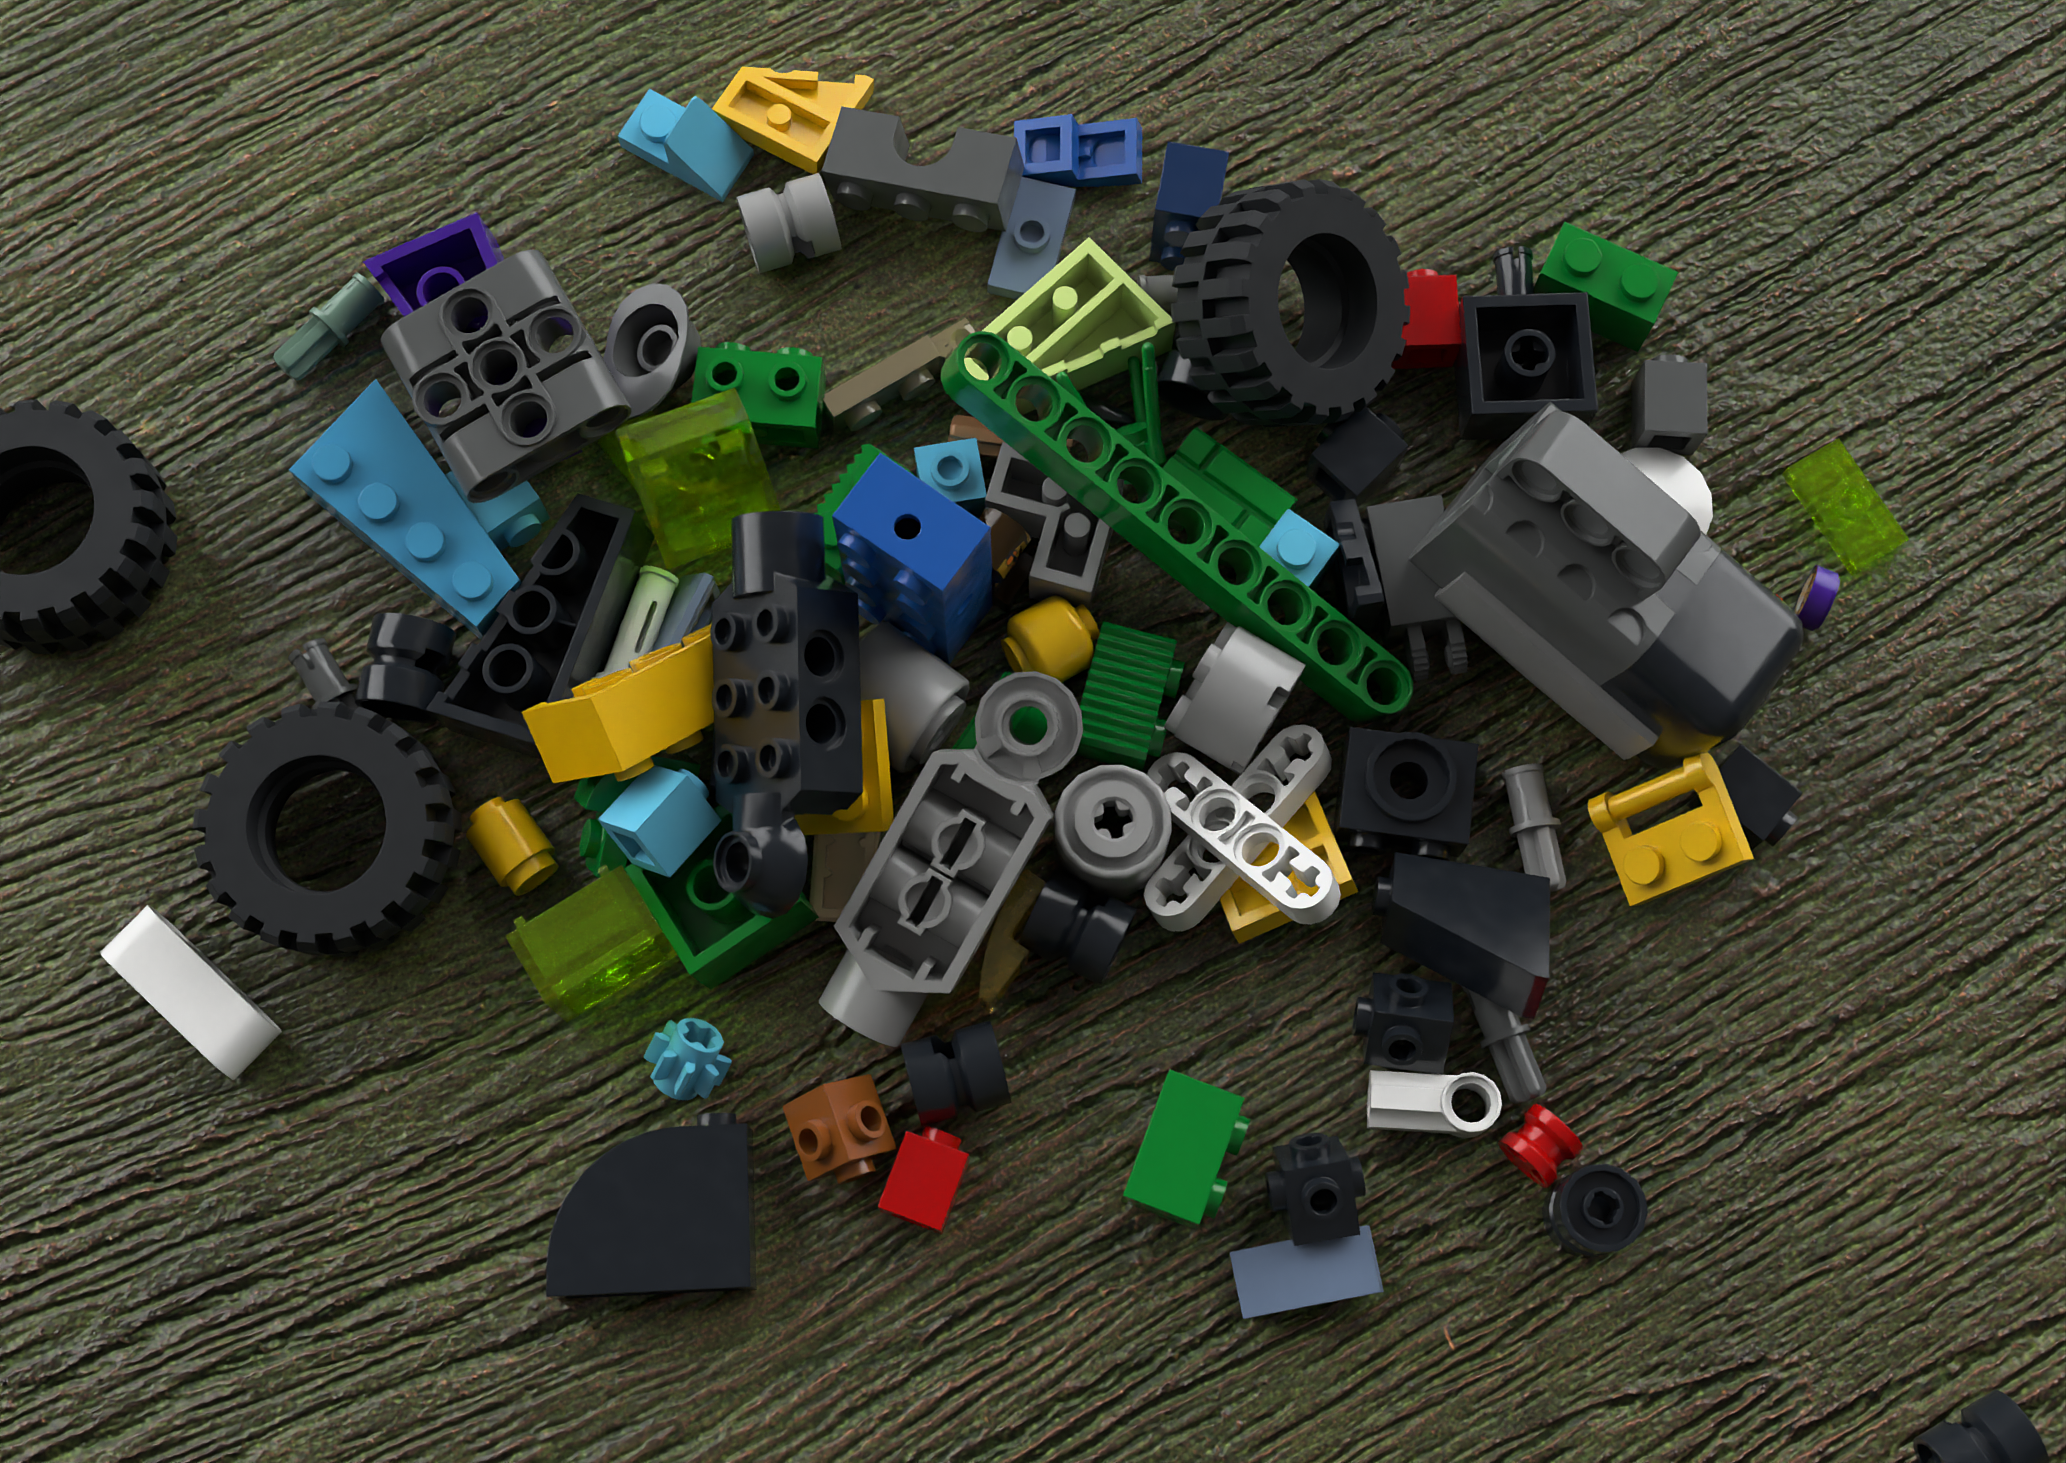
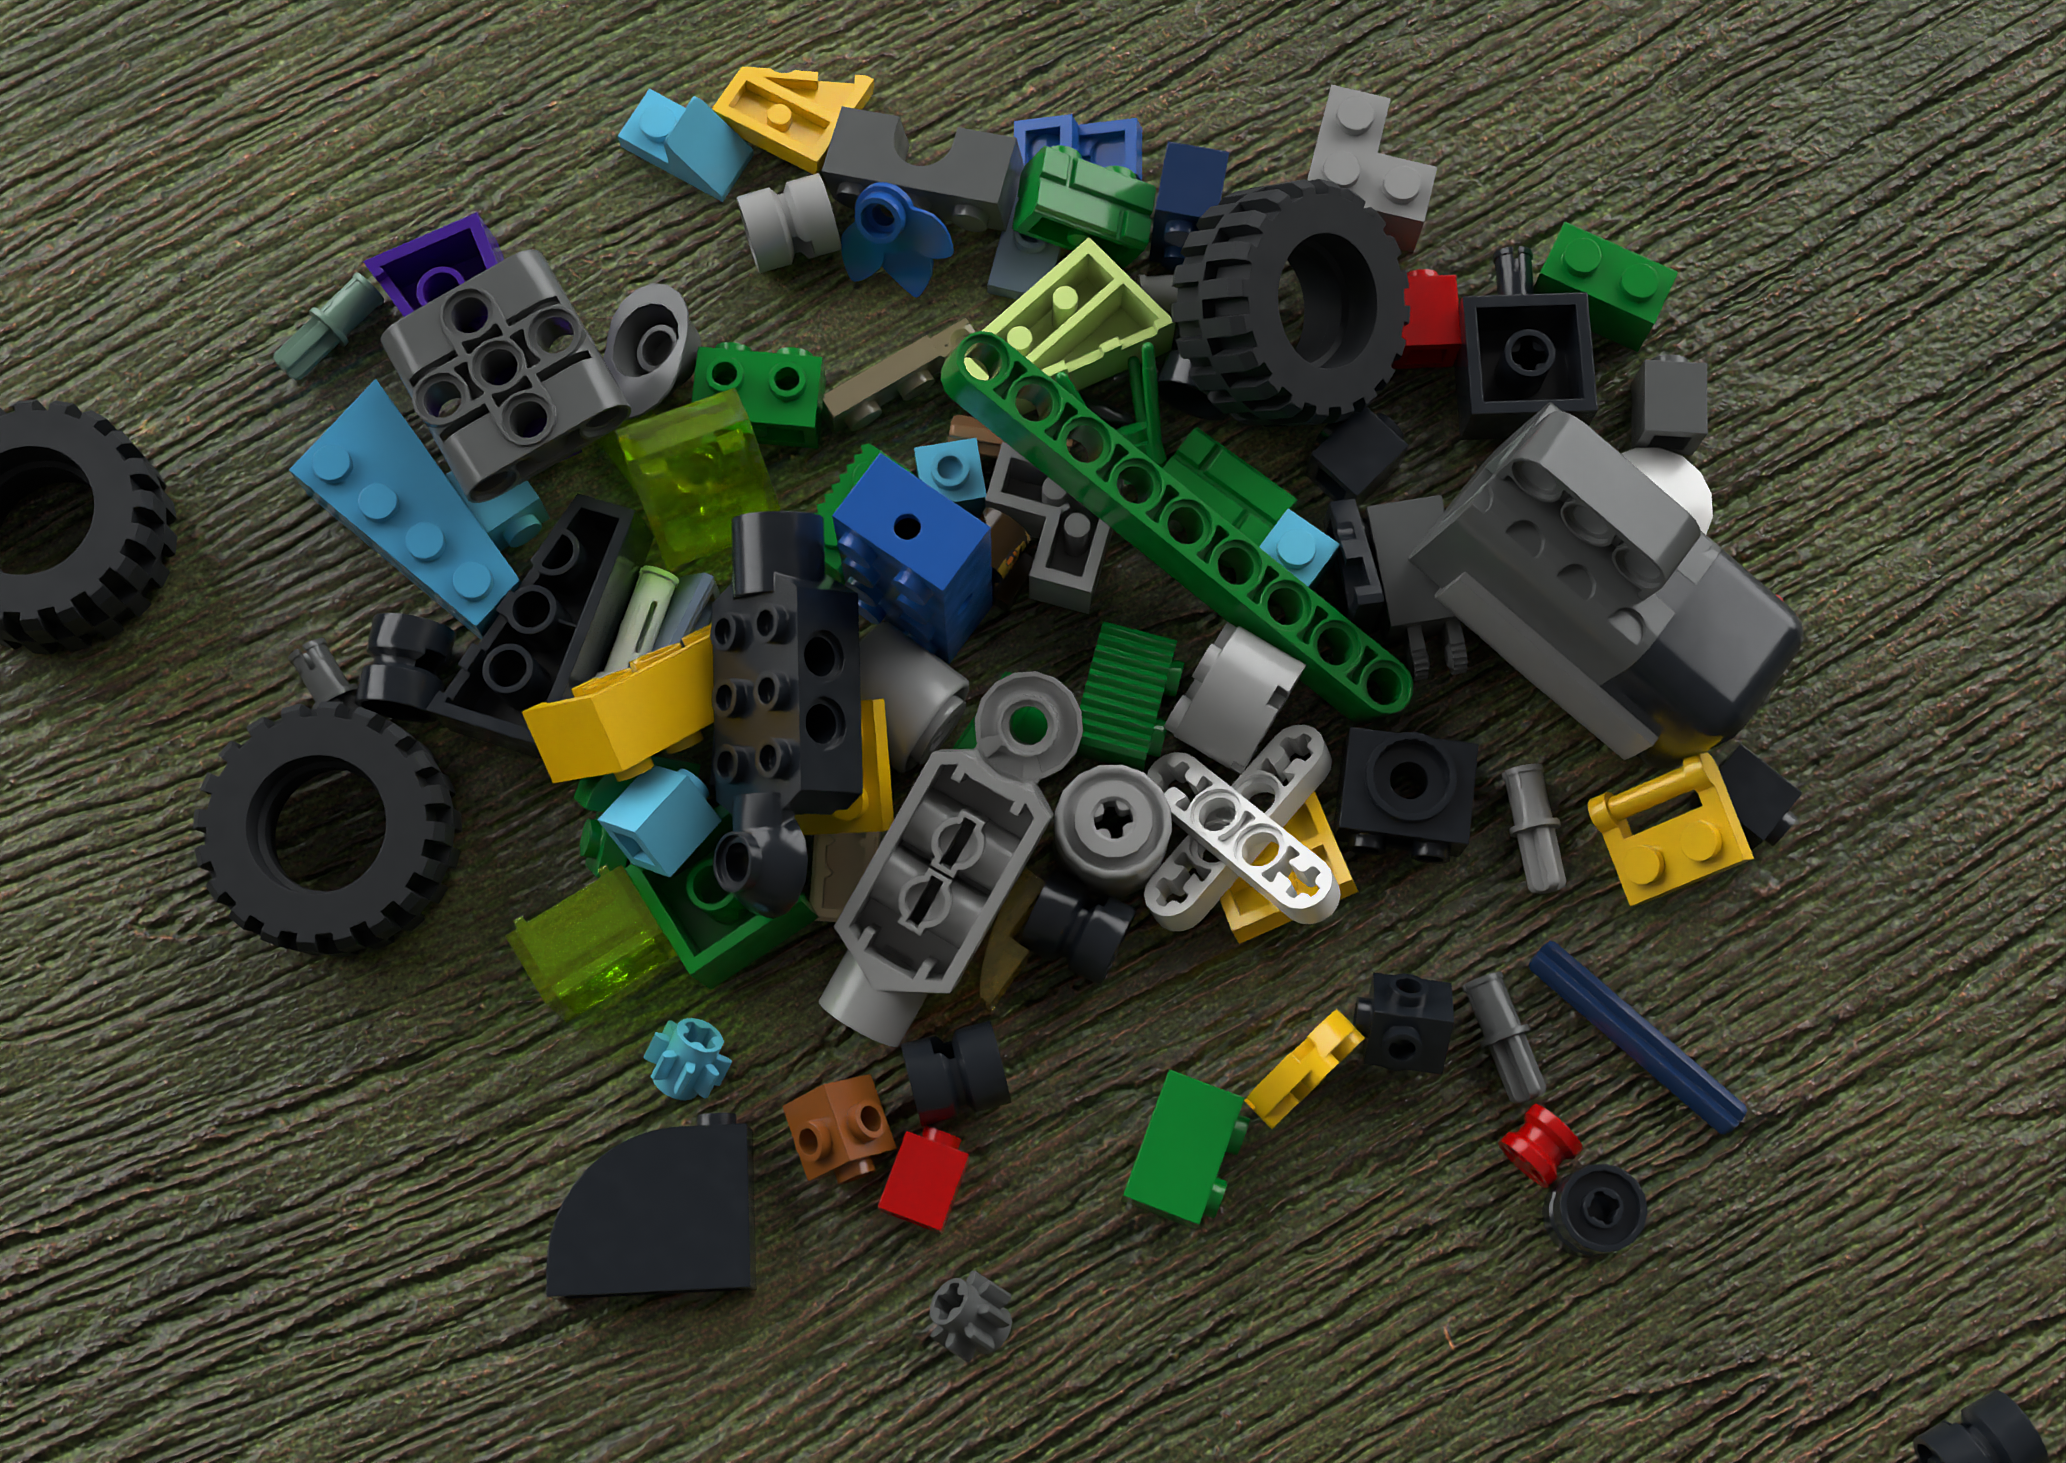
white beam [100,905,282,1080] -> none
yellow brick [466,797,559,896] -> none
yellow head [1001,595,1100,683] -> none
sand blue slope [1230,1225,1384,1319] -> none
black brick [1265,1133,1366,1246] -> none
white piece [1367,1070,1502,1138] -> none
black slope [1371,852,1550,1019] -> none
clear neon green plate [1782,438,1910,576] -> none
dark purple tile [1793,565,1840,631] -> none
none -> blue plate [841,182,954,298]
none -> dark grey gear [930,1271,1012,1362]
none -> green brick [1012,145,1156,269]
none -> yellow plate [1244,1009,1365,1129]
none -> light grey brick [1307,84,1437,253]
none -> dark blue axle [1528,941,1747,1135]

